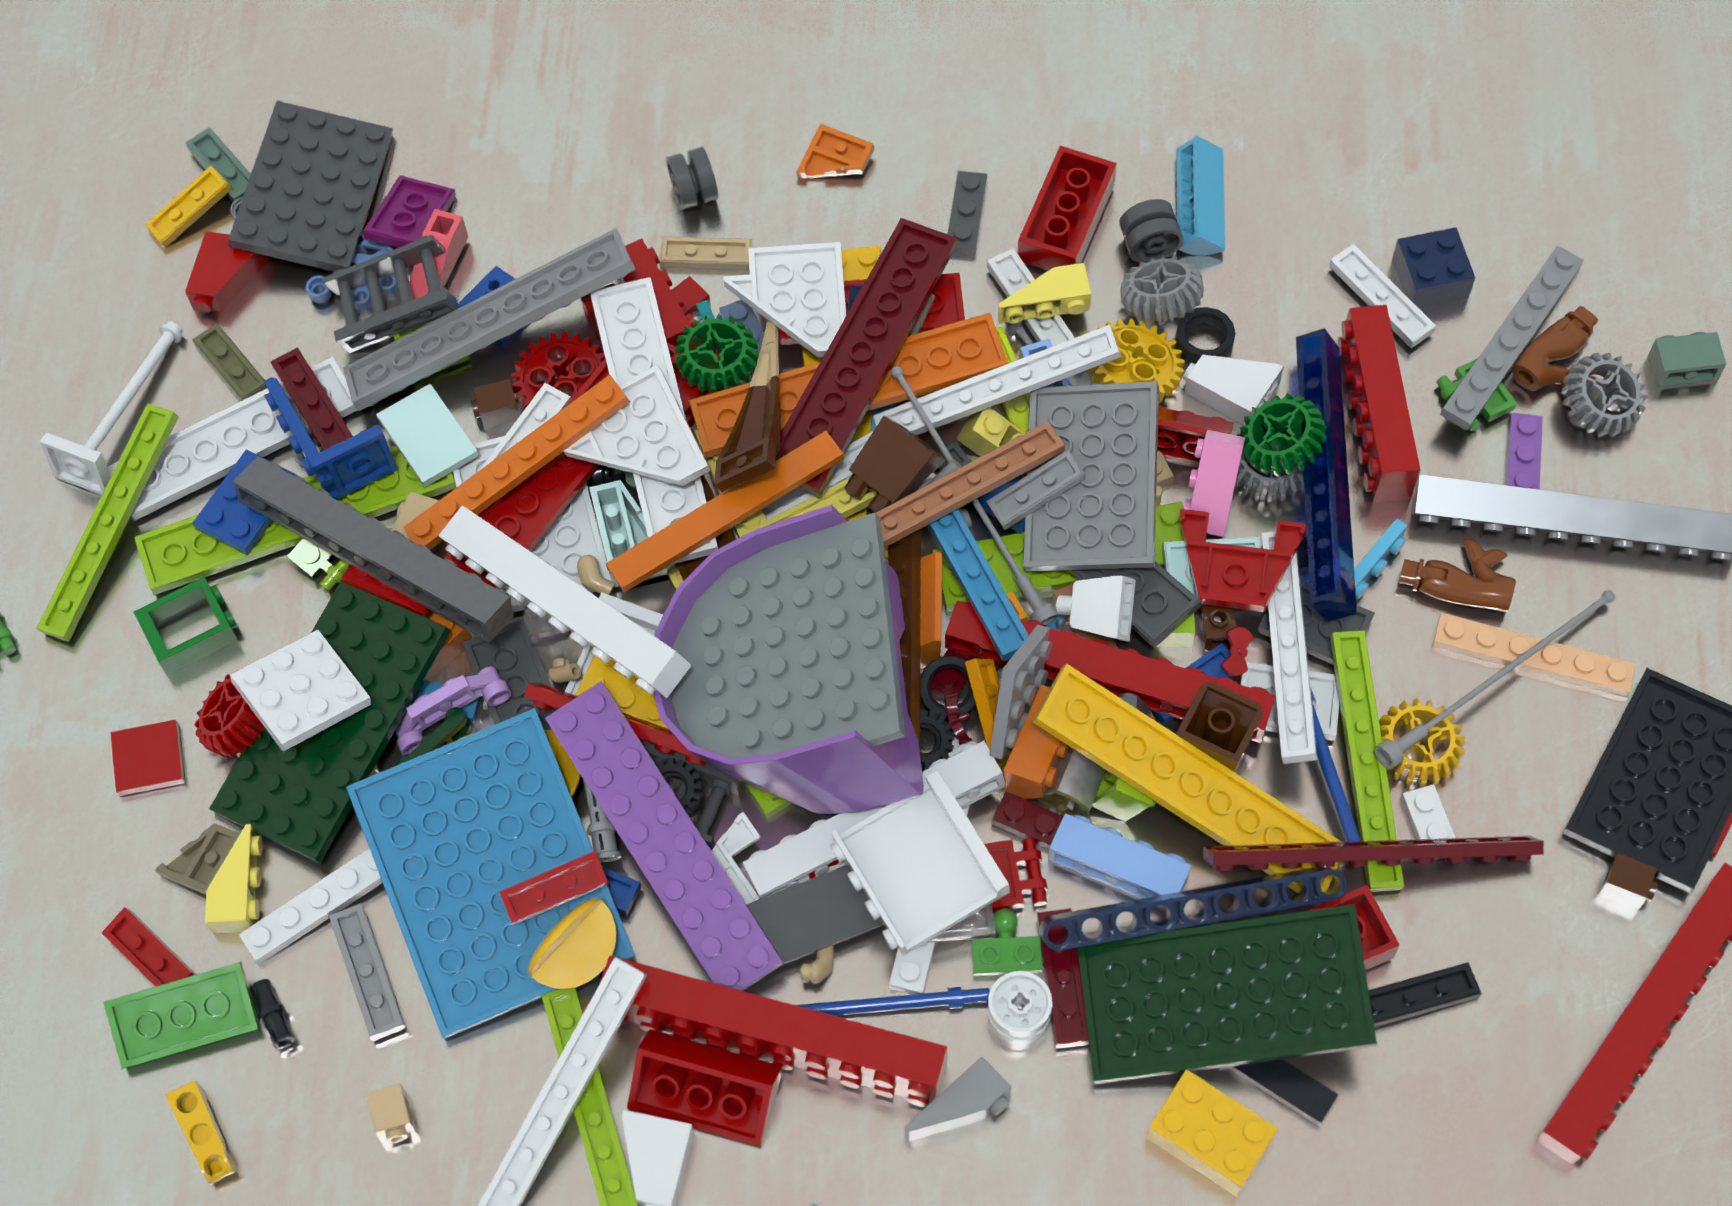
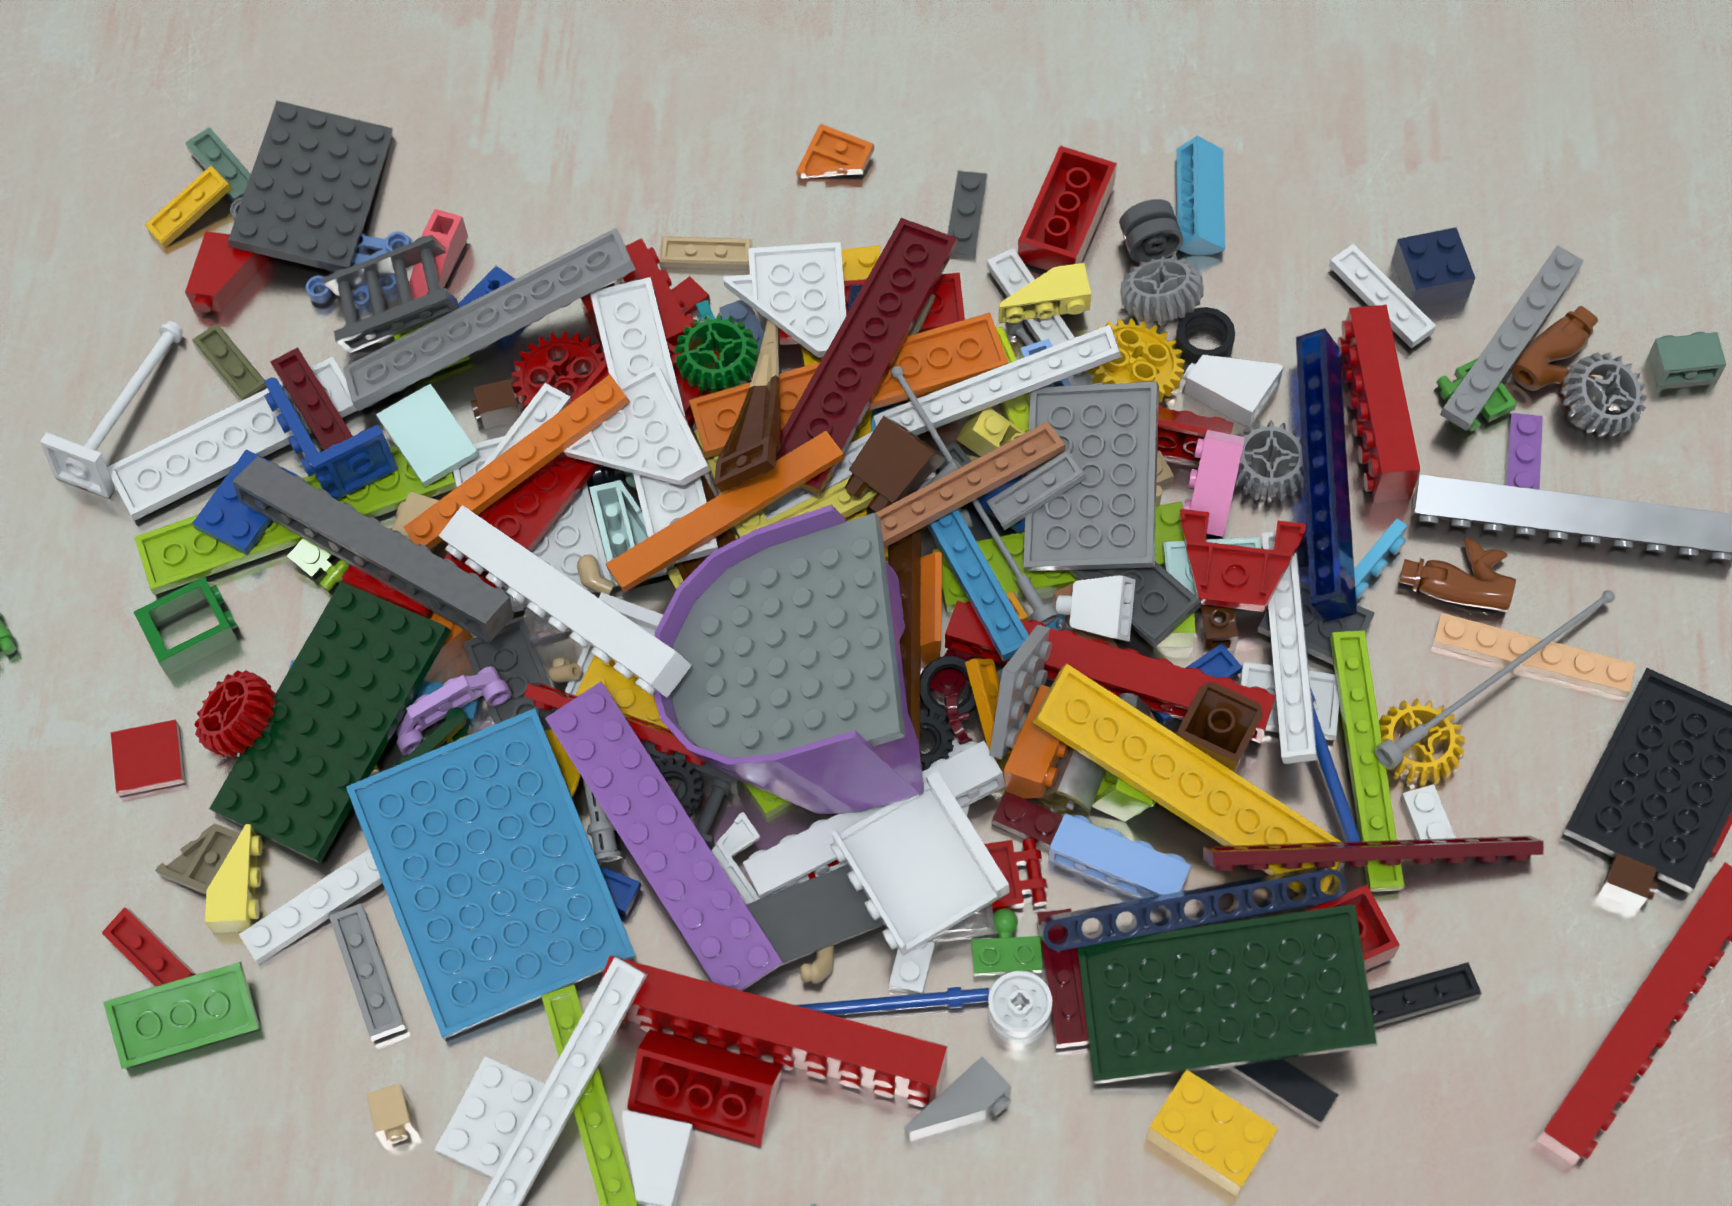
lime plate [36,403,179,642] -> none
yellow leg [165,1080,236,1184] -> none
white plate [230,630,371,751] -> none
black pin [249,979,295,1049] -> none
magenta tile [363,175,456,248] -> none
red plate [499,851,609,925] -> none
yellow piece [528,898,617,989] -> none
dark grey wheel [666,147,719,210] -> none
red piece [1221,627,1253,677] -> none
green gear [1240,392,1327,478] -> none
none -> white plate [434,1056,545,1179]

